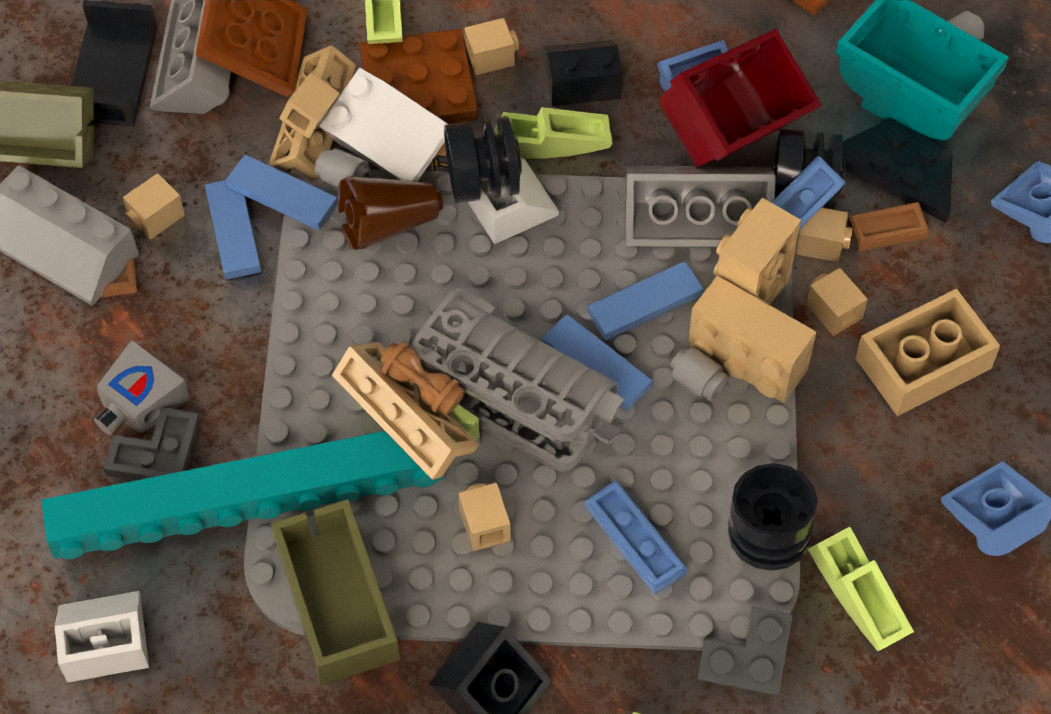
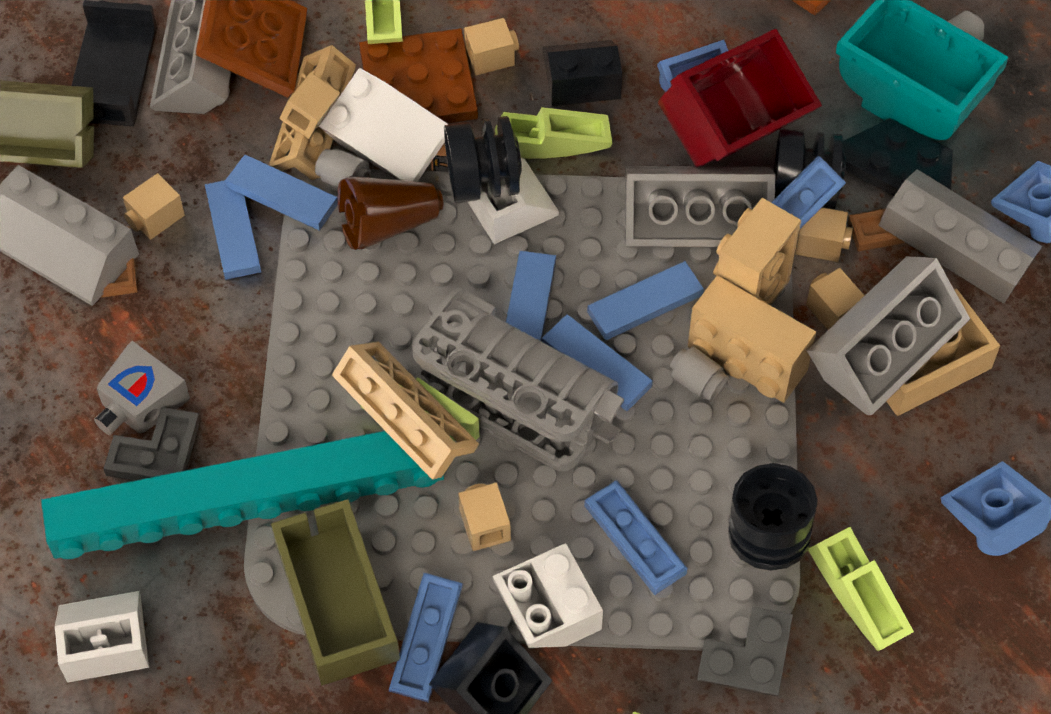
medium nougat piece [380,341,466,416] -> none
none -> medium blue tile [389,573,463,703]
none -> white slope [493,543,603,648]
none -> medium blue tile [506,251,556,341]
none -> light grey slope [806,256,970,415]
none -> light grey slope [878,169,1042,304]

